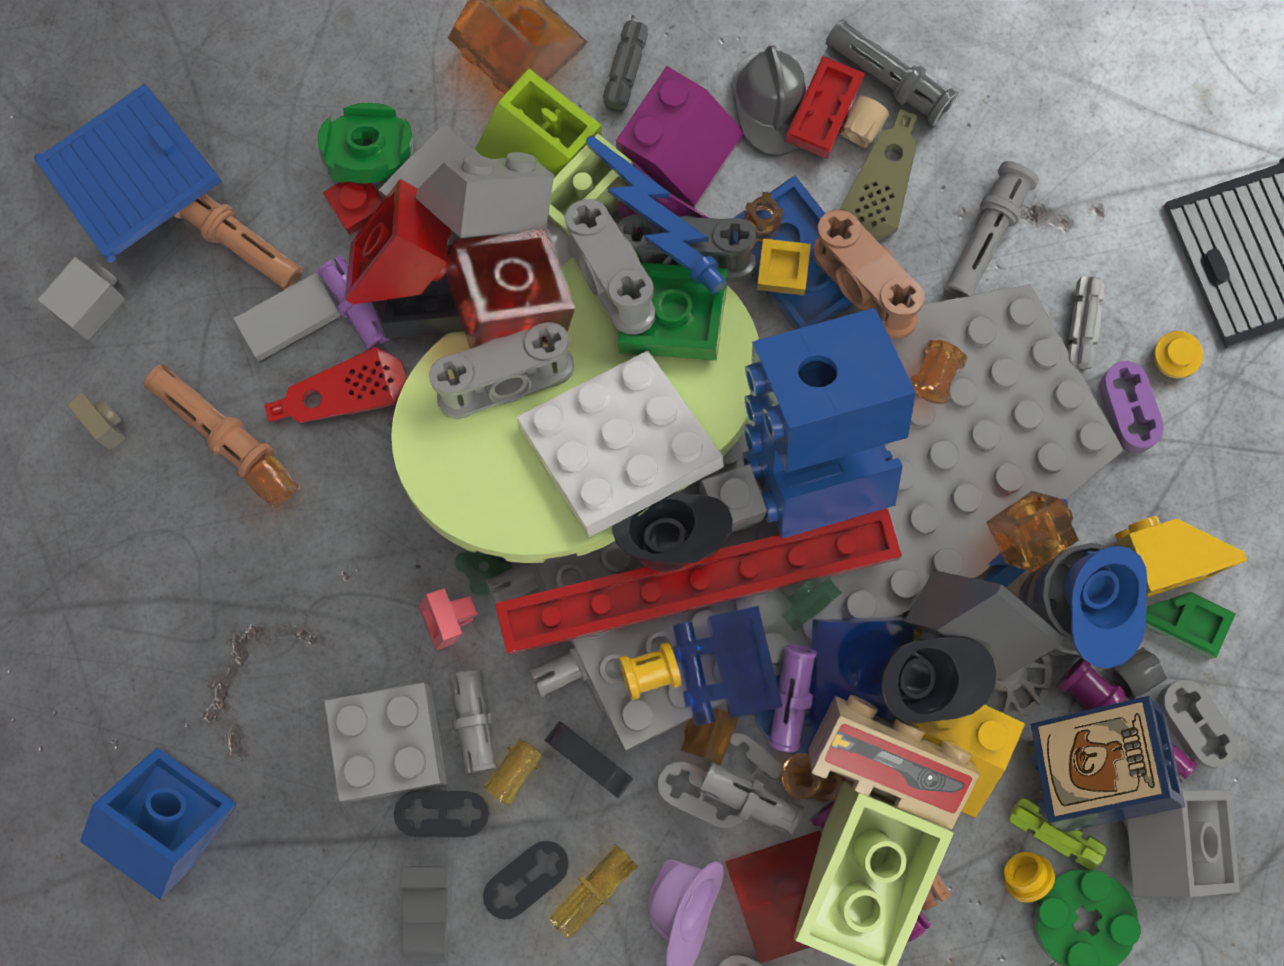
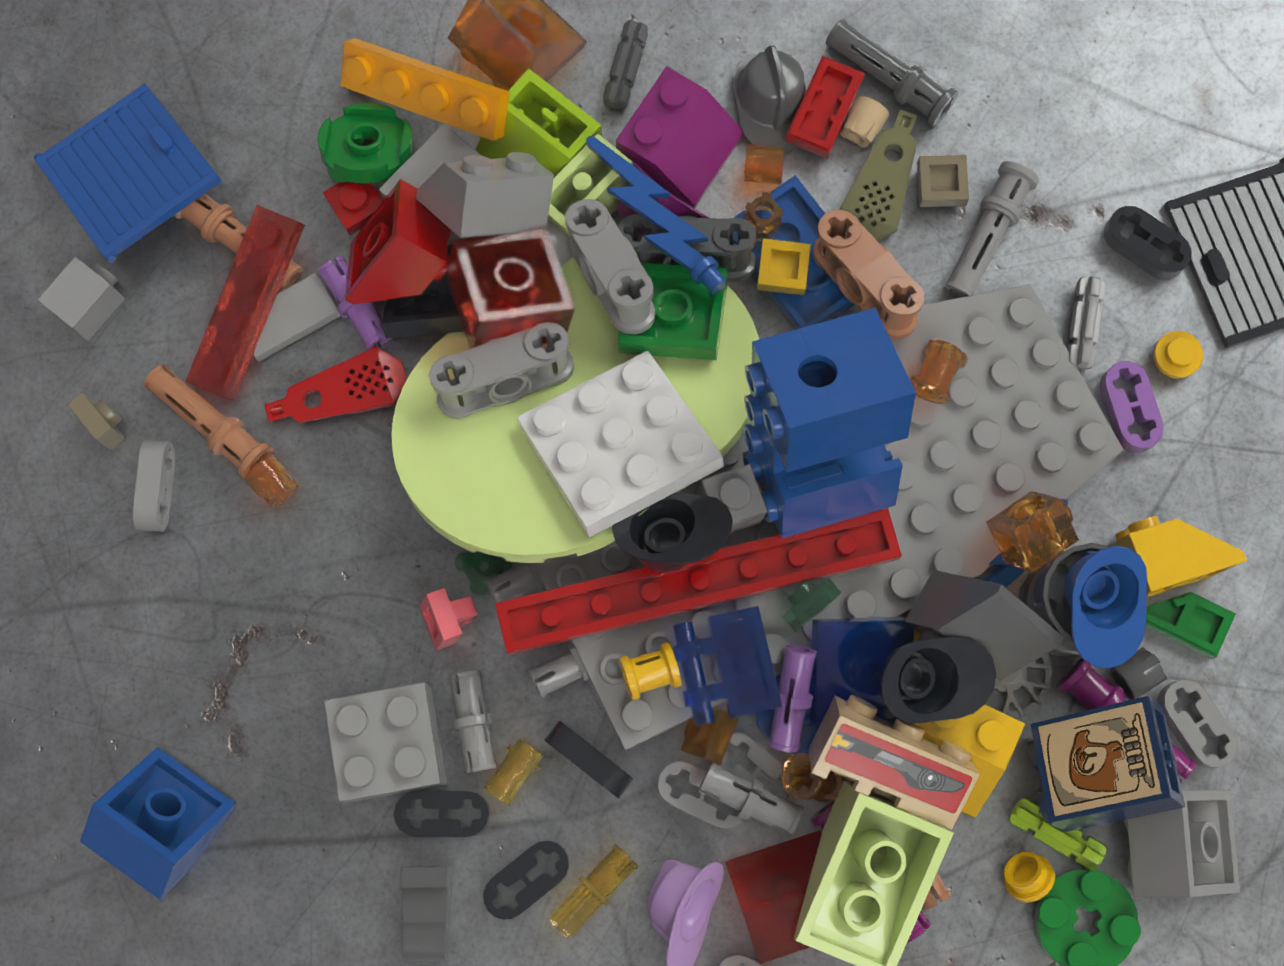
none -> light grey beam [133,440,175,532]
none -> clear red plate [185,205,305,401]
none -> light orange plate [340,38,510,141]
none -> clear orange hose [744,144,785,184]
none -> dark tan plate [917,155,969,207]
none -> black beam [1104,206,1192,280]

